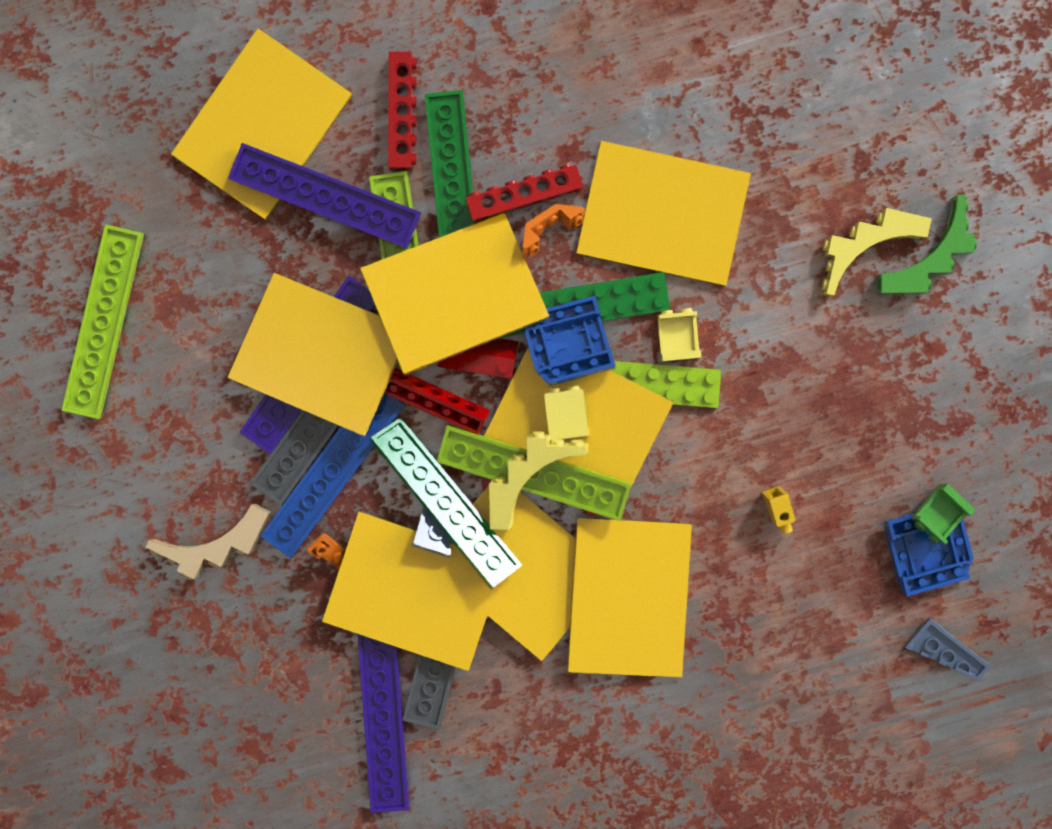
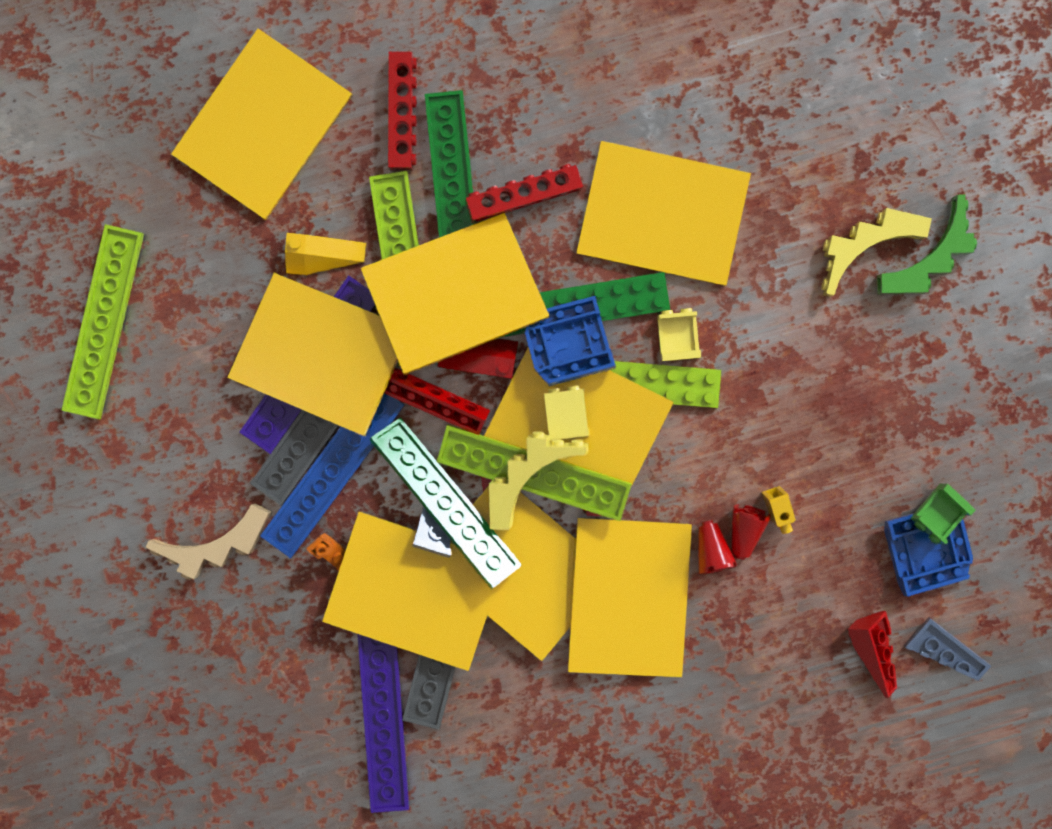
dark purple plate [228,143,421,249] -> none
orange slope [522,204,585,260] -> none
none -> yellow wedge [285,233,366,275]
none -> red cone [698,520,737,575]
none -> red cone [731,504,771,560]
none -> red wedge [848,611,897,698]

